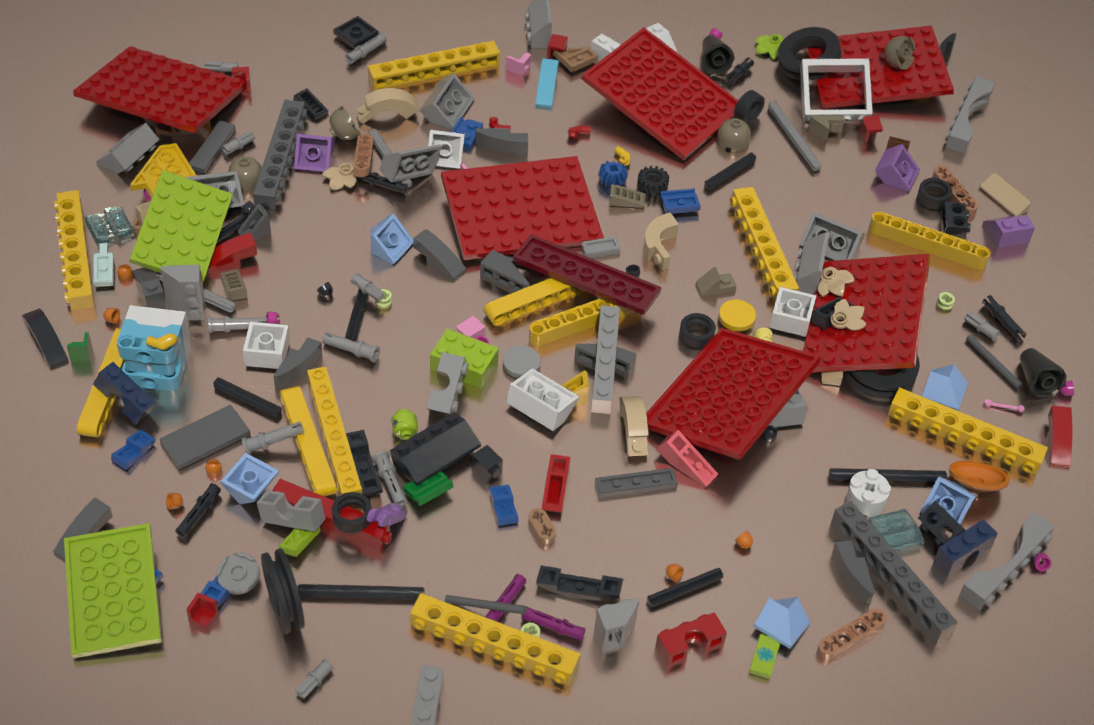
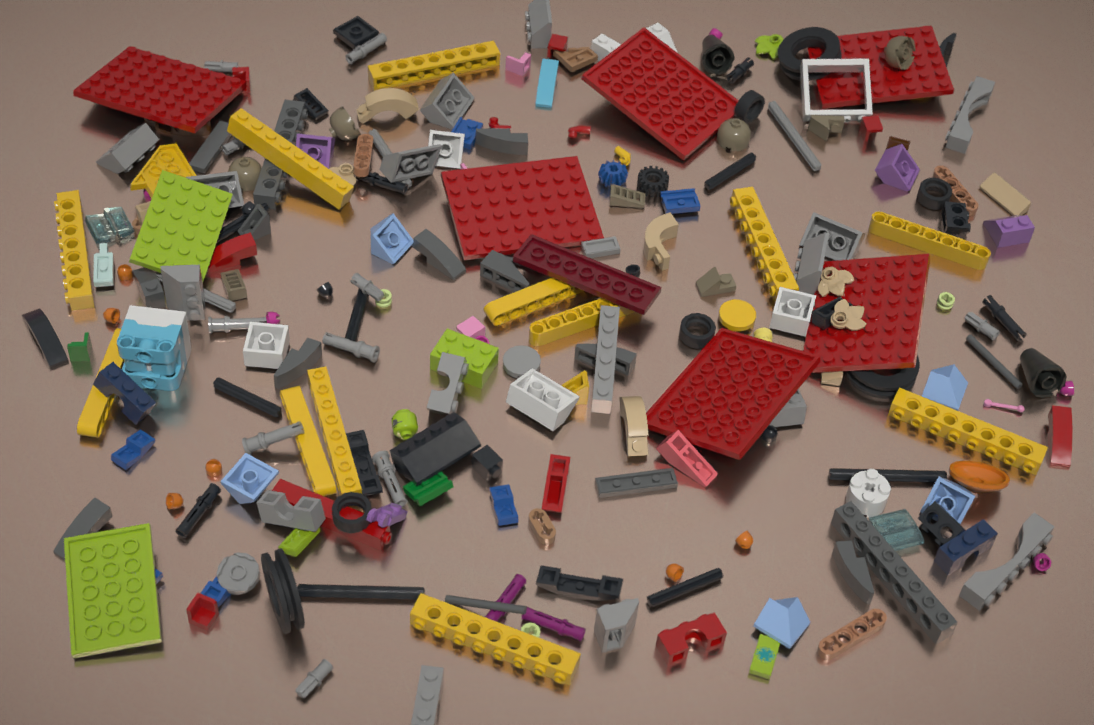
yellow arm [146,333,177,350] -> none
dark grey tile [160,404,251,470] -> none
none -> yellow brick [227,108,354,210]

